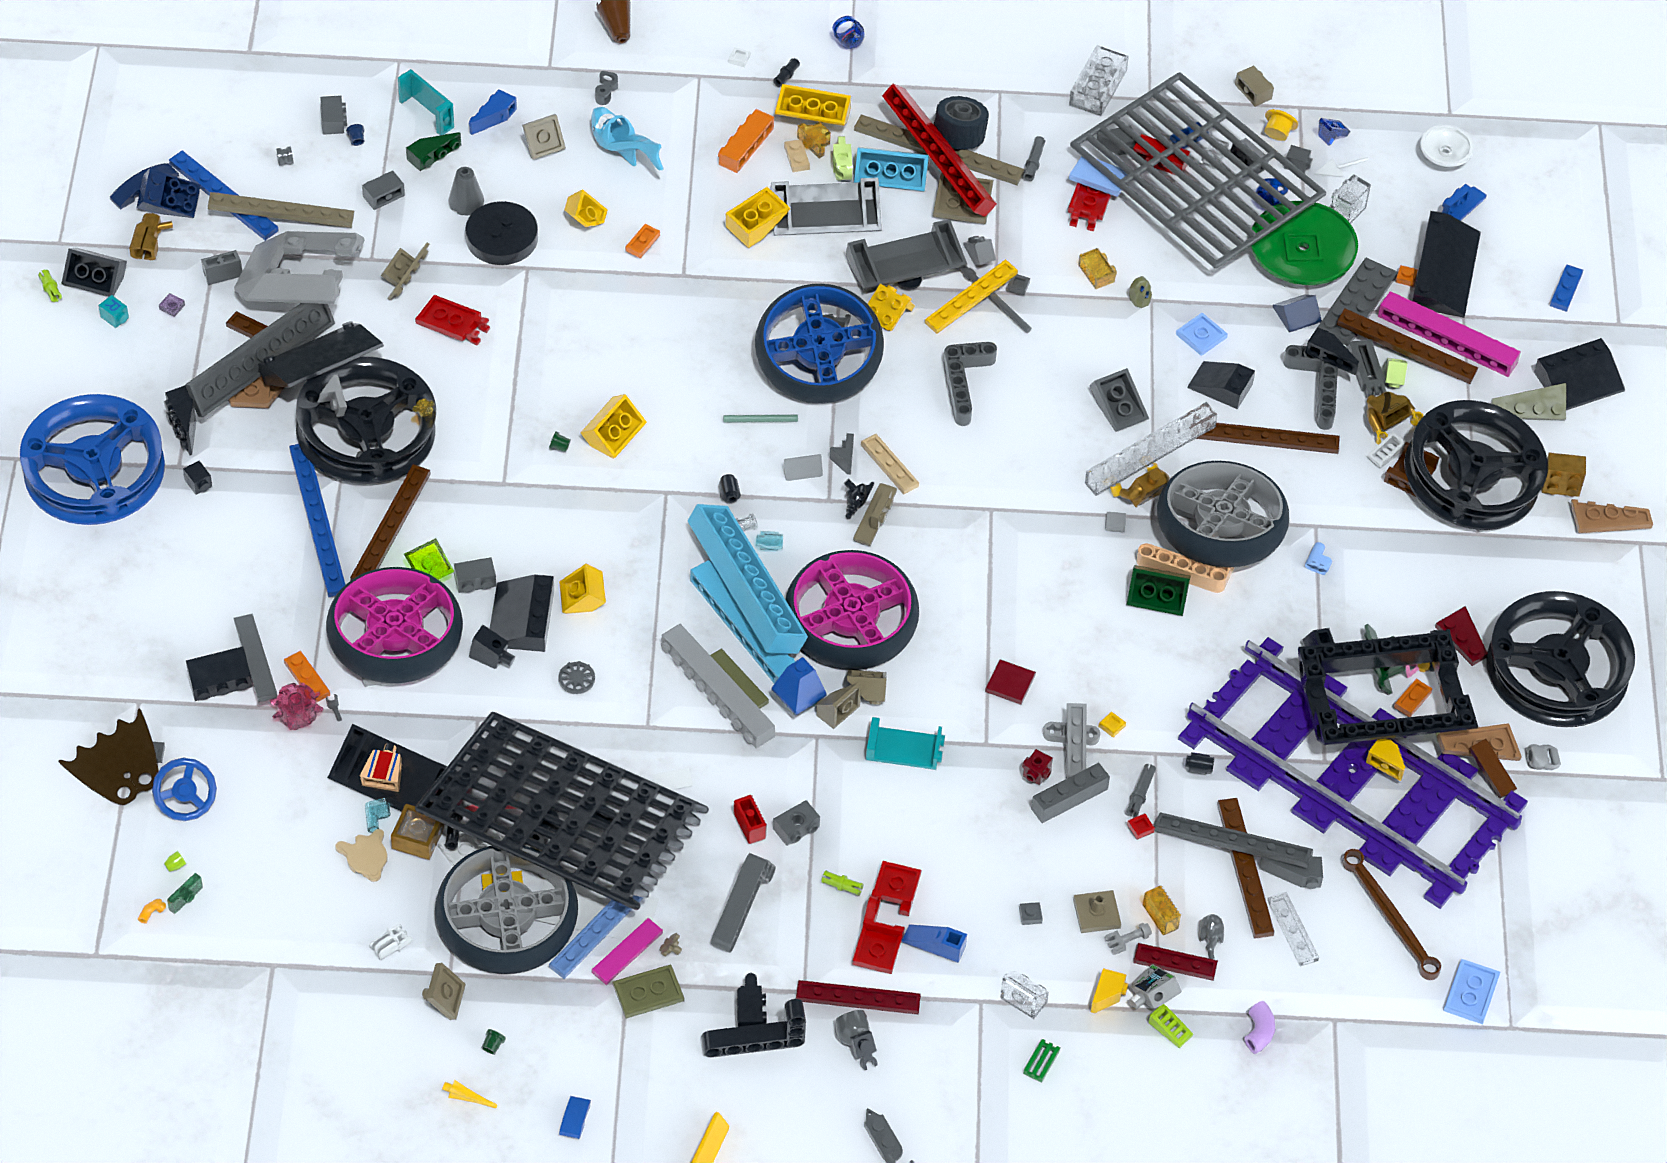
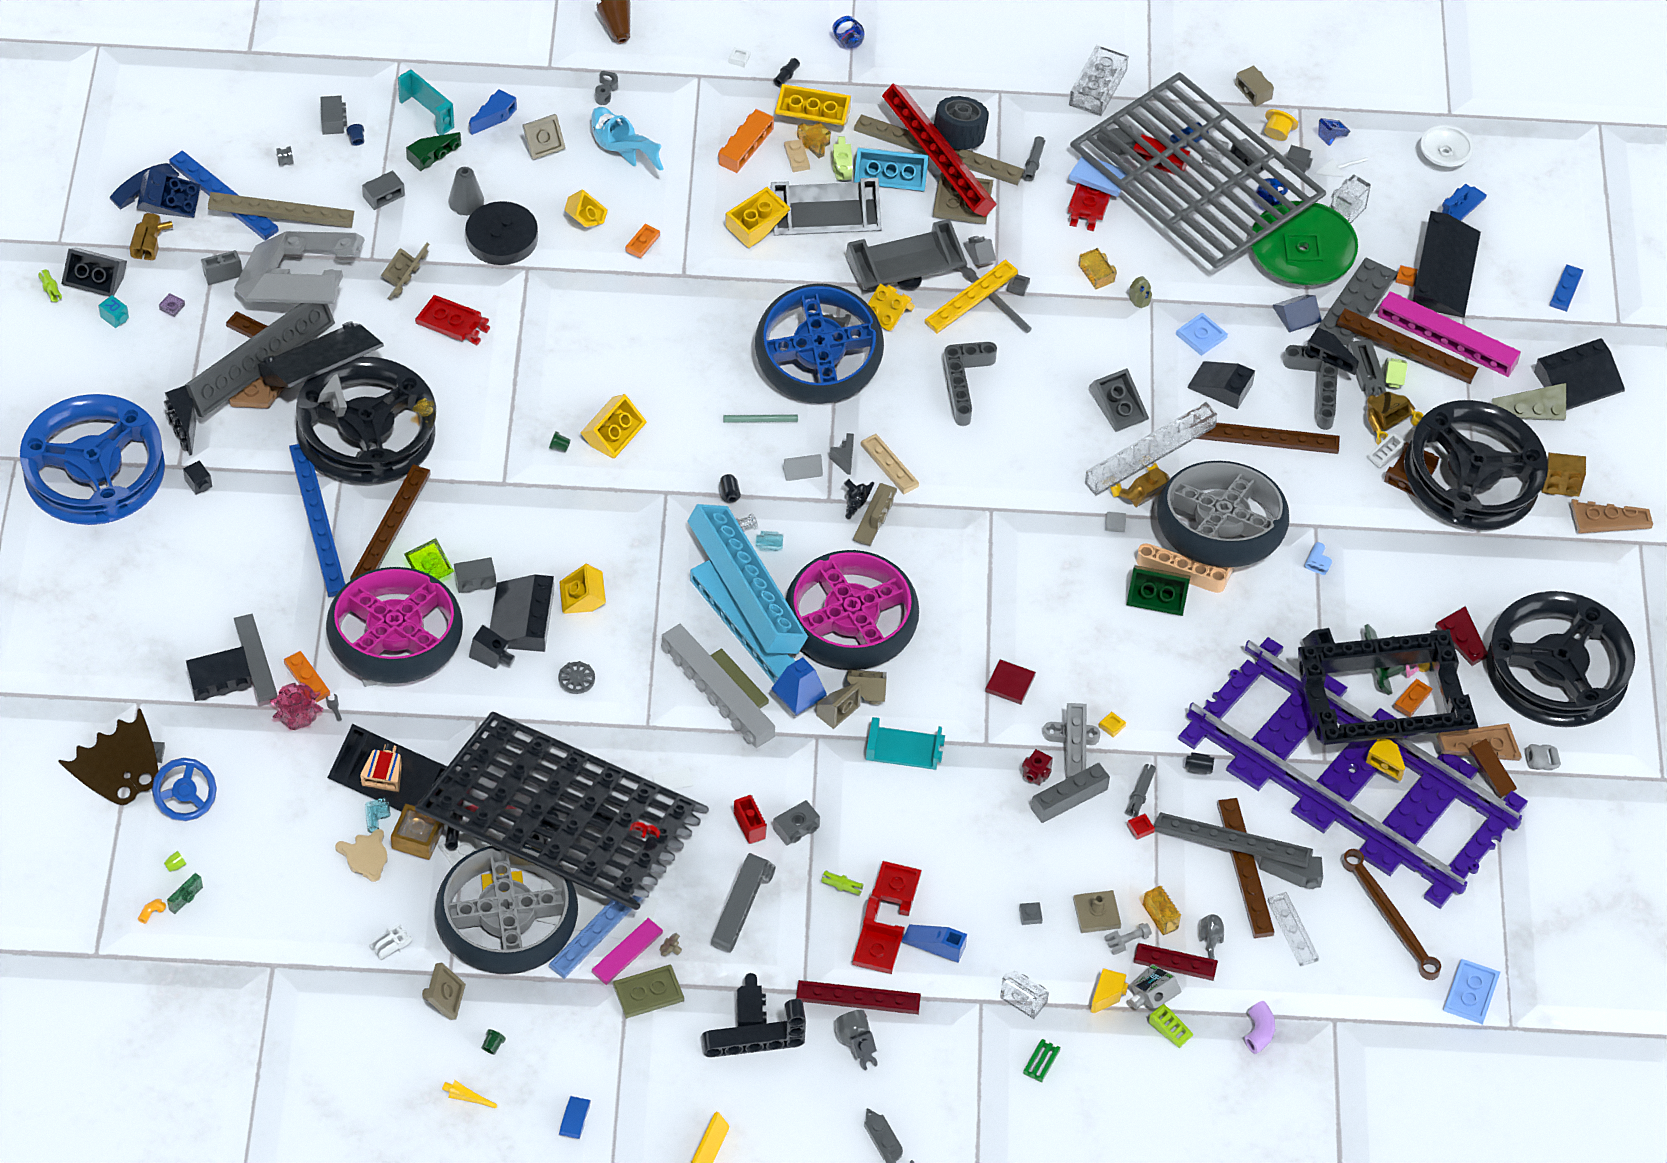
none -> red piece [630,822,660,838]

